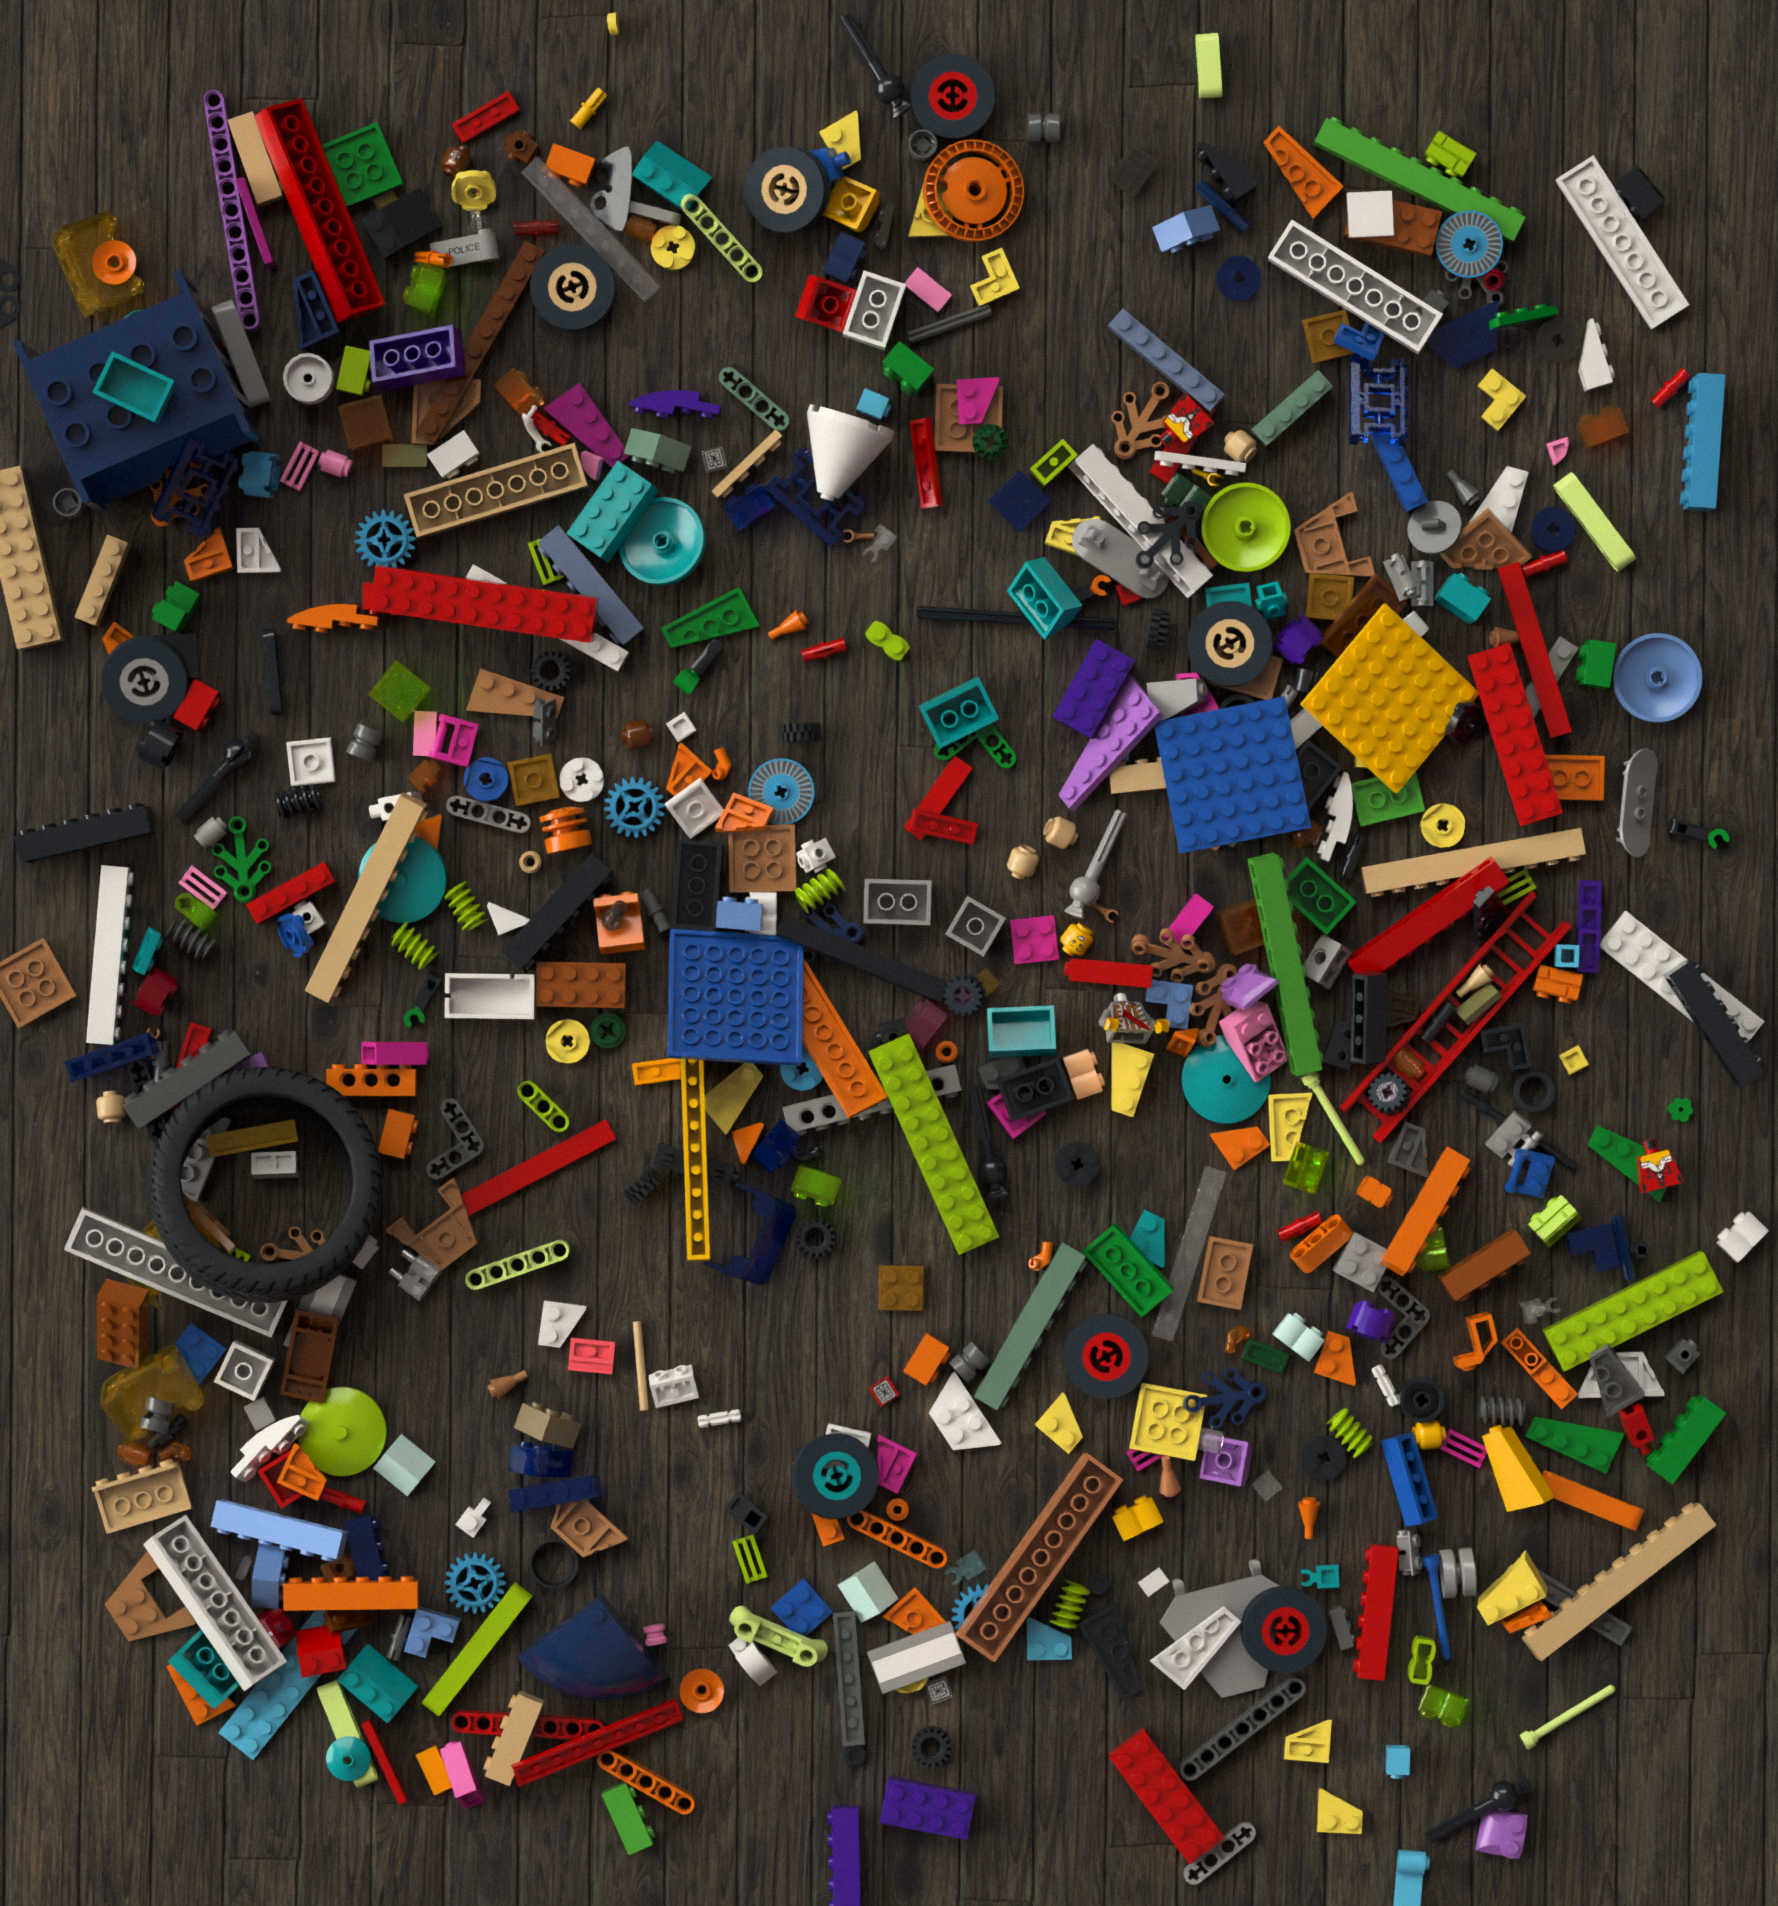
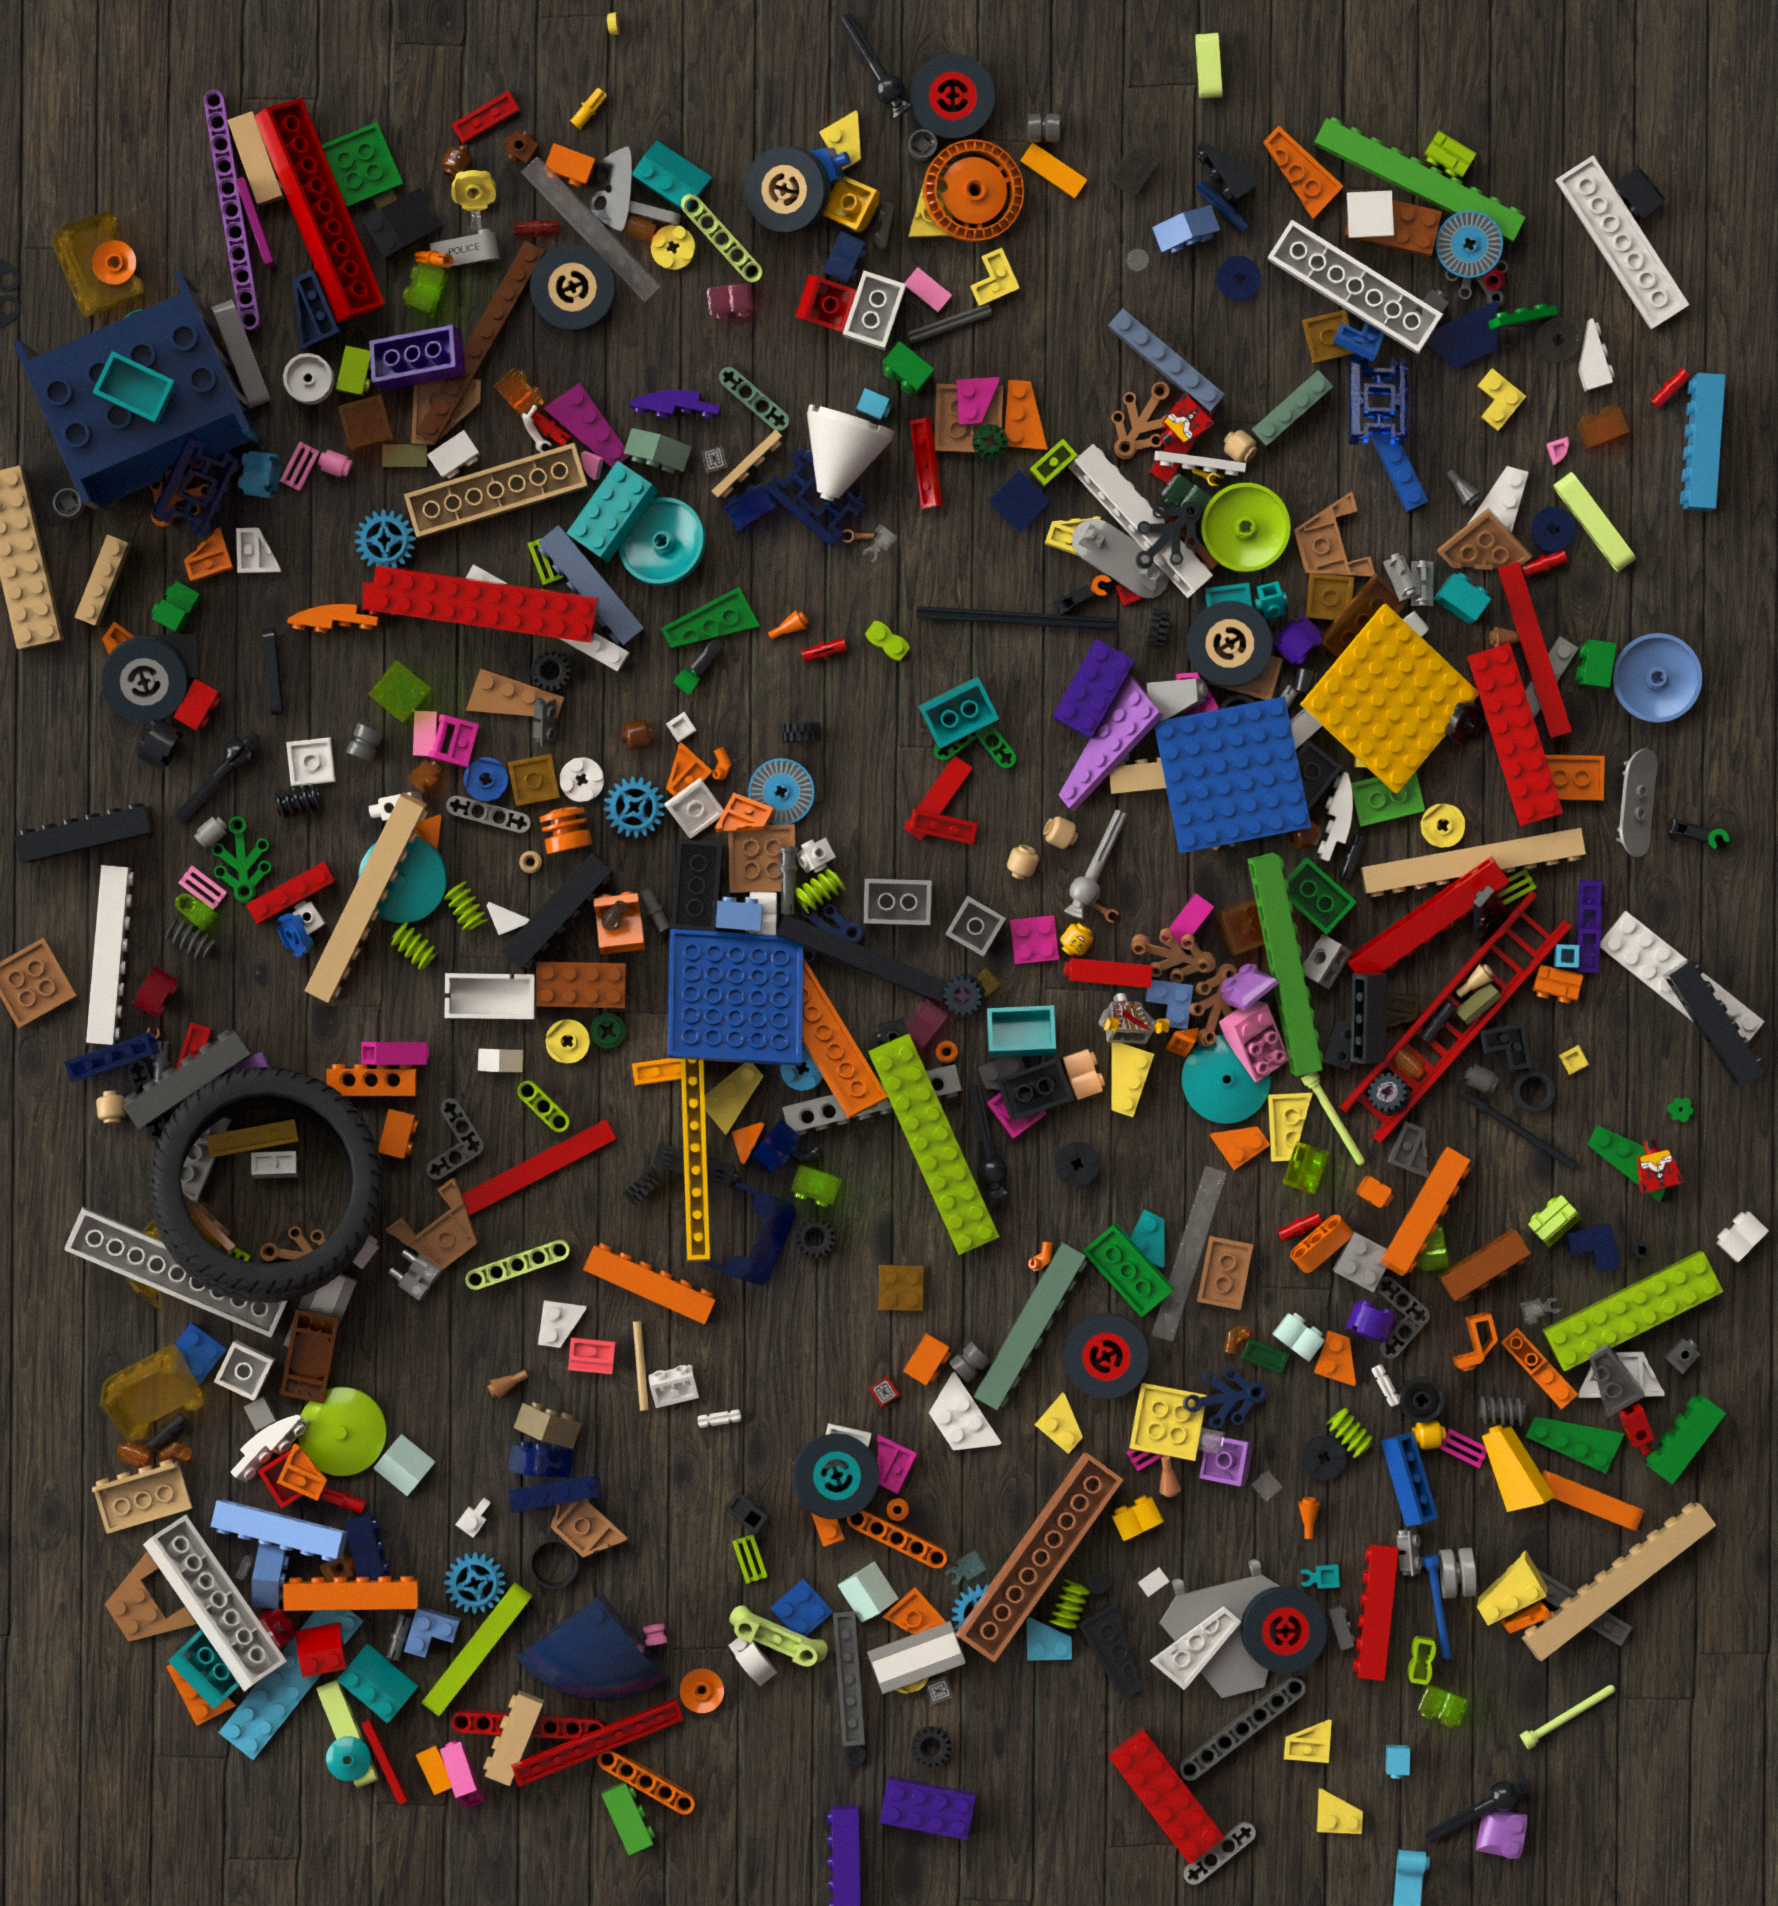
dark orange brick [97,1279,149,1370] -> none
teal plate [132,926,163,975] -> none
dark grey wheel [139,1396,176,1434] -> none
reddish brown plate [323,1610,372,1634] -> none
black piece [404,970,443,1028] -> none
teal slope [1007,557,1083,640] -> none
shield [1407,501,1462,555] -> none
light grey plate [1485,1110,1543,1168] -> none
blue plate [1504,1149,1555,1198] -> none
dark blue axle [1611,1215,1636,1281] -> none
none -> white slope [478,1049,523,1072]
none -> orange brick [583,1243,716,1324]
none -> clear pink brick [706,283,754,319]
none -> dark grey pin [778,846,798,914]
none -> orange wing [1004,380,1048,450]
none -> light orange tile [1020,143,1087,199]
none -> clear tile [1126,249,1149,272]

